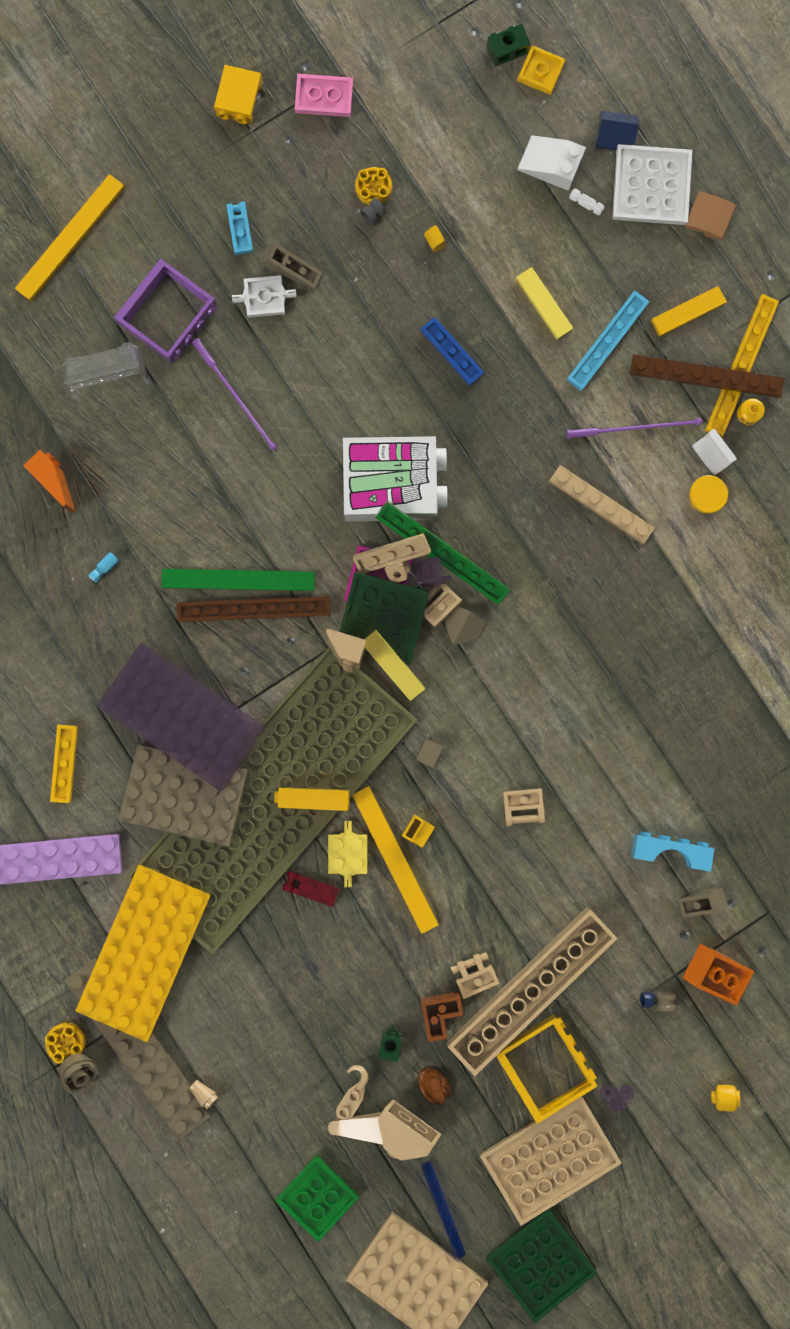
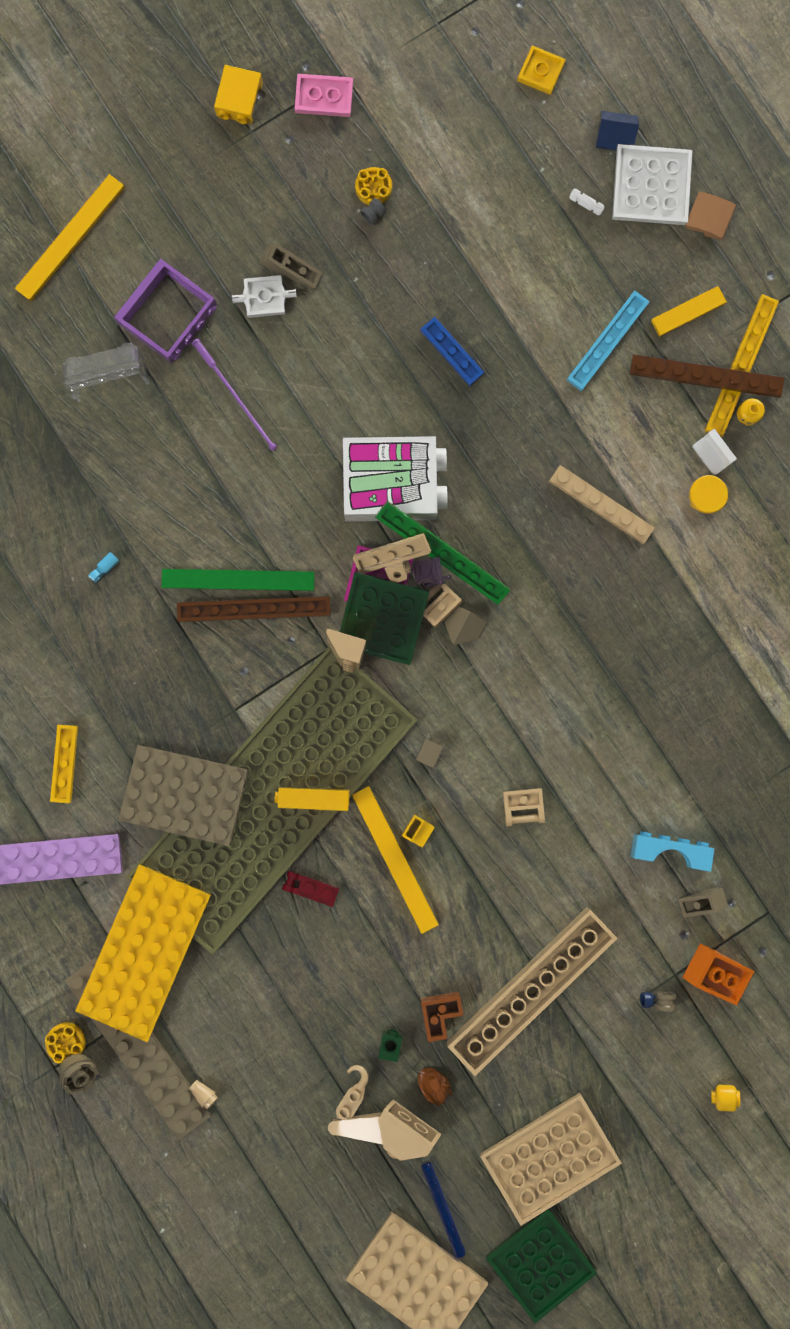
orange slope [23,450,75,514] -> none
clear purple plate [97,643,266,792] -> none
medium azure plate [226,201,253,256] -> none
green plate [275,1154,359,1242] -> none
light yellow plate [328,821,368,887] -> none
light yellow tile [364,630,425,701] -> none
yellow brick [424,225,446,252] -> none
tan plate [450,952,499,999] -> none
dark green brick [486,24,531,67] -> none
yellow window [497,1014,597,1124] -> none
light yellow tile [516,267,573,340] -> none
white slope [517,135,586,191] -> none
medium lavender piece [566,418,703,439] -> none
clear purple piece [599,1085,634,1111] -> none

